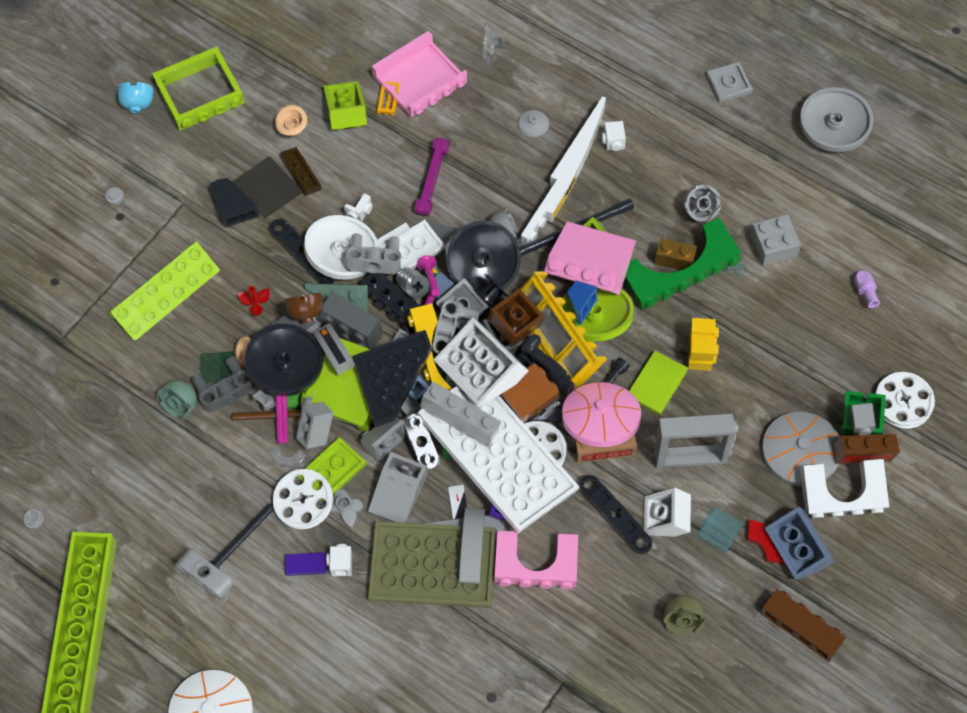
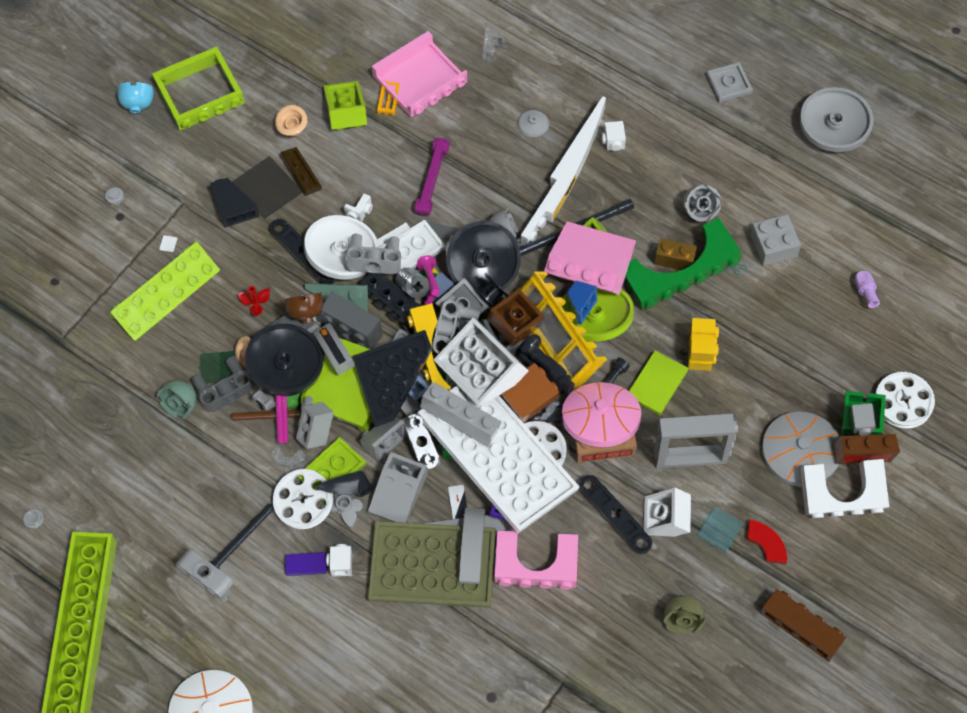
sand blue slope [765,507,836,580] -> none
none -> white sticker [159,236,177,252]
none -> black piece [316,471,373,497]

